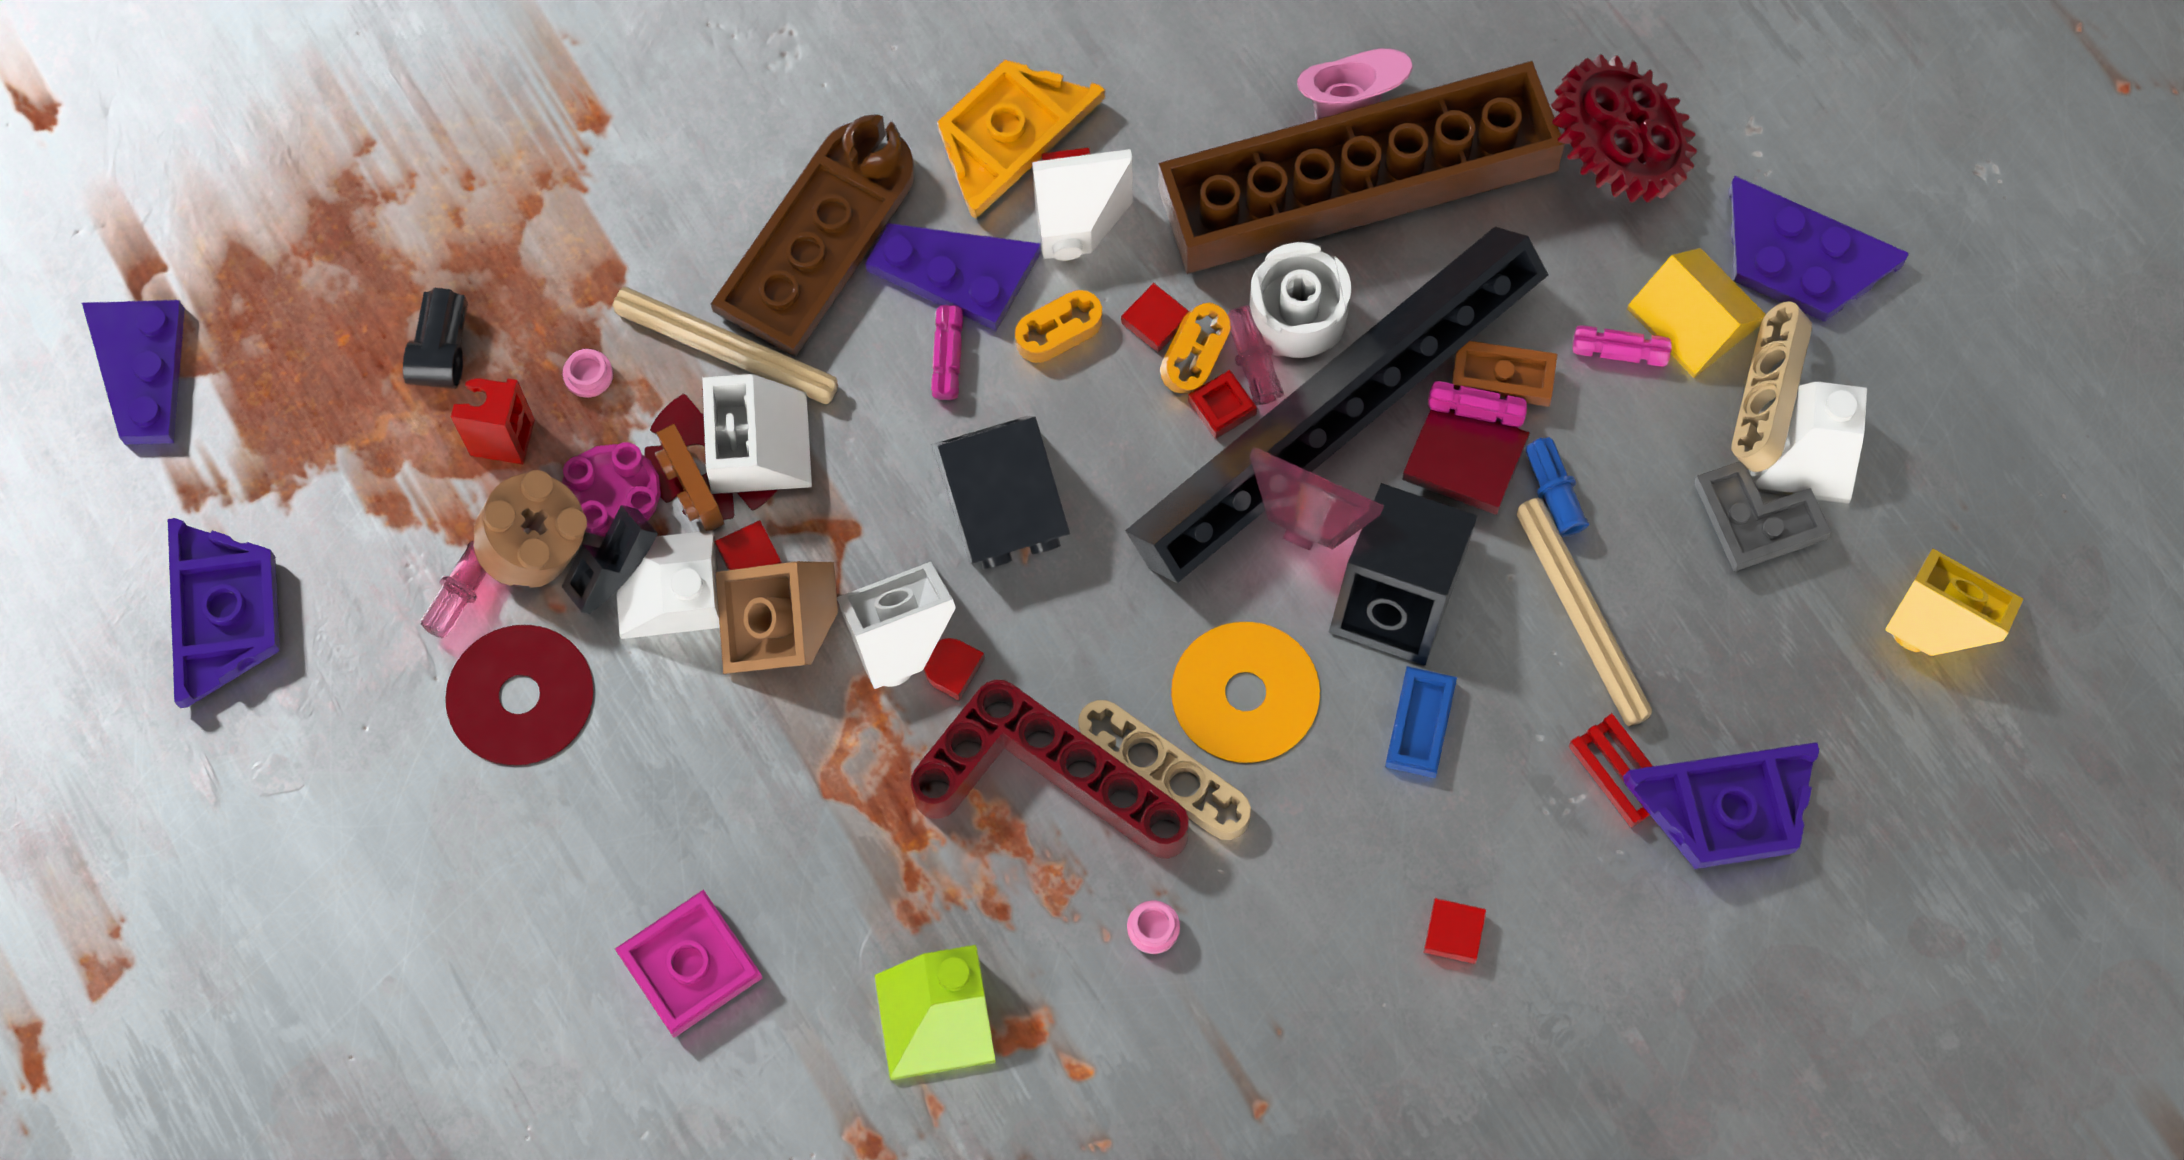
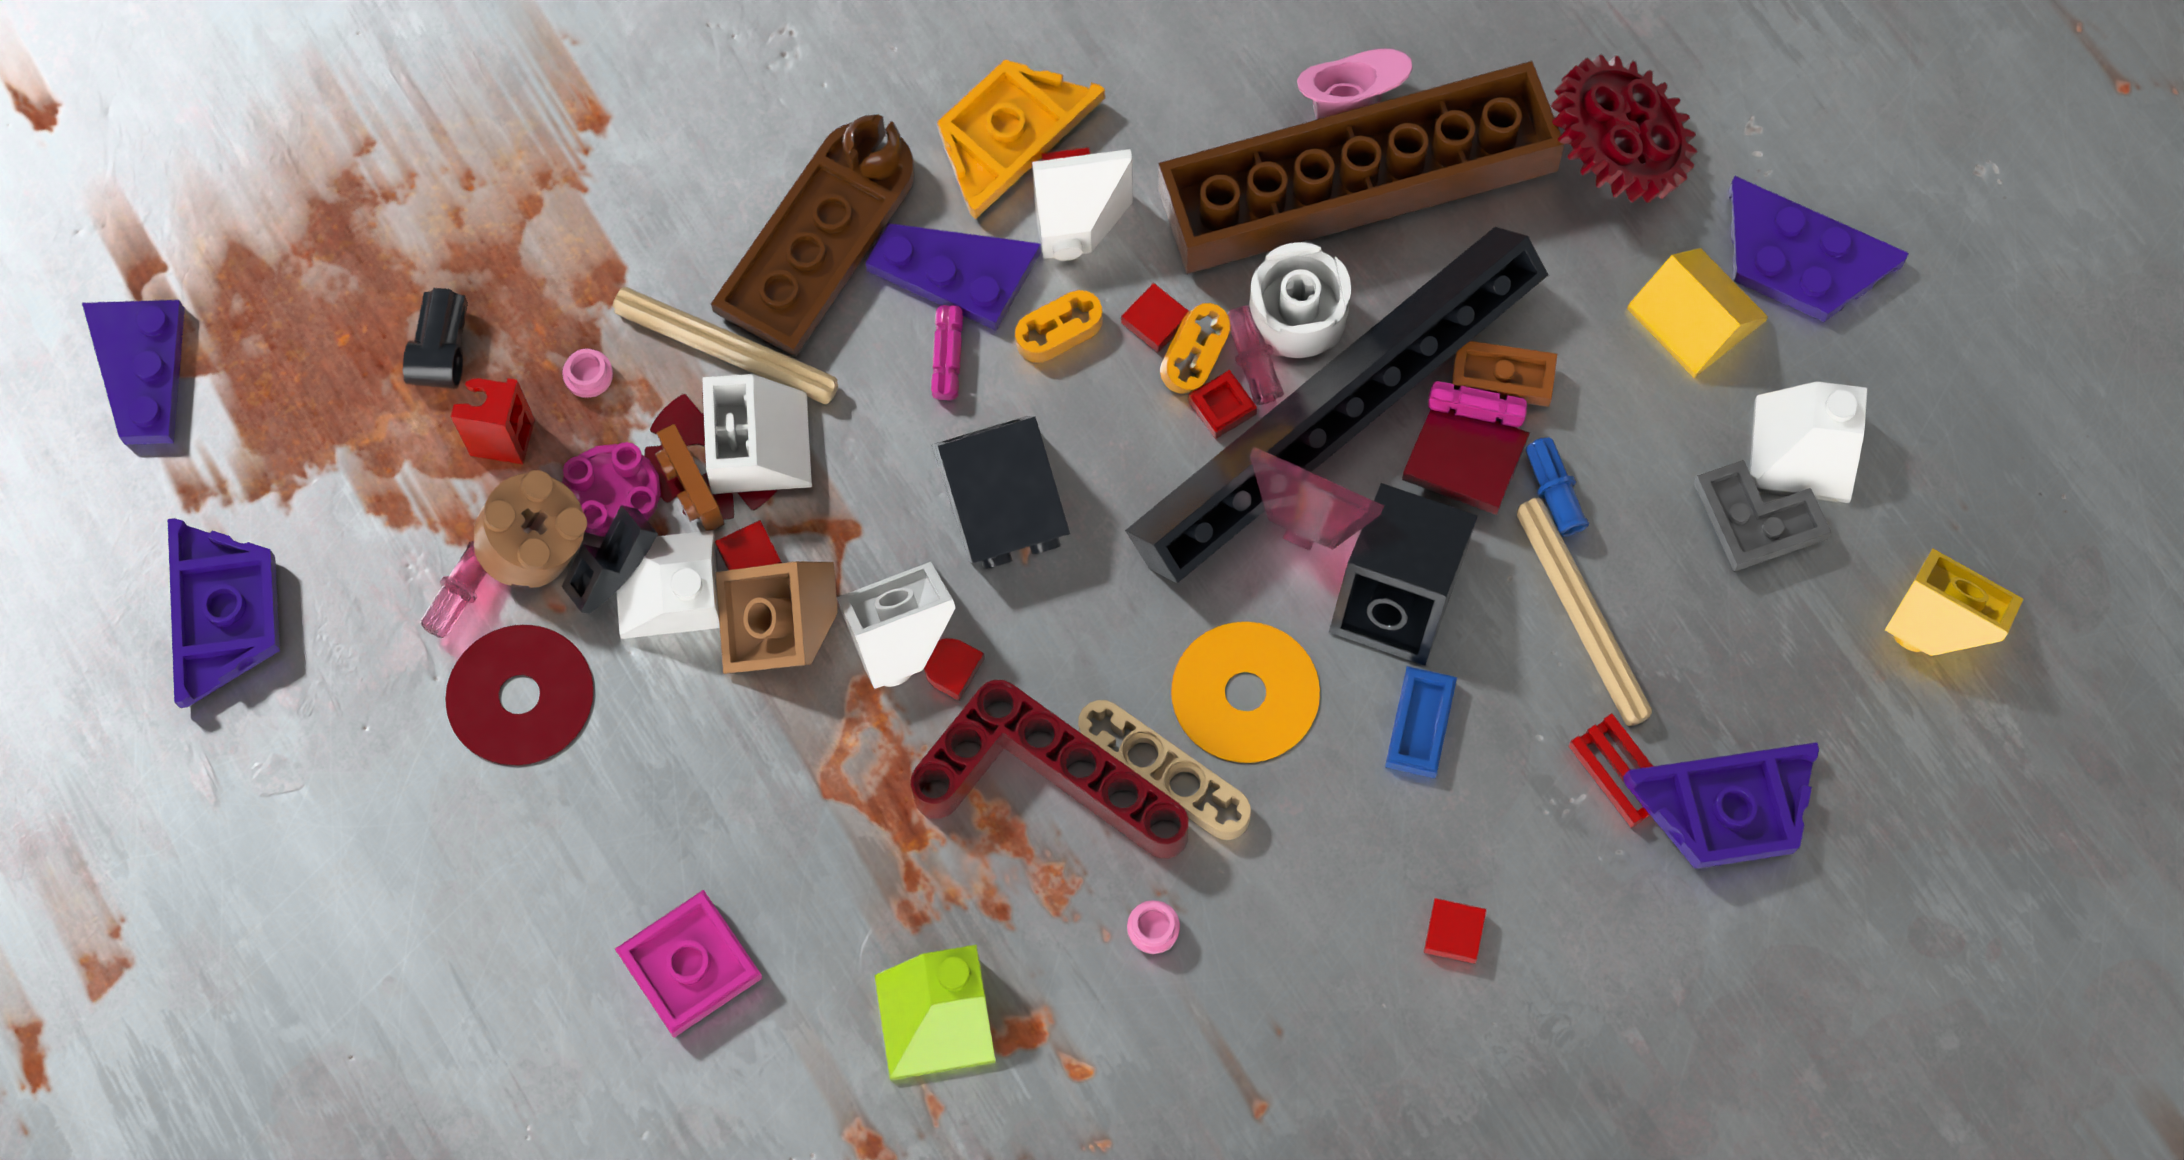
dark pink axle [1572,325,1672,367] -> none
tan beam [1731,302,1812,472] -> none

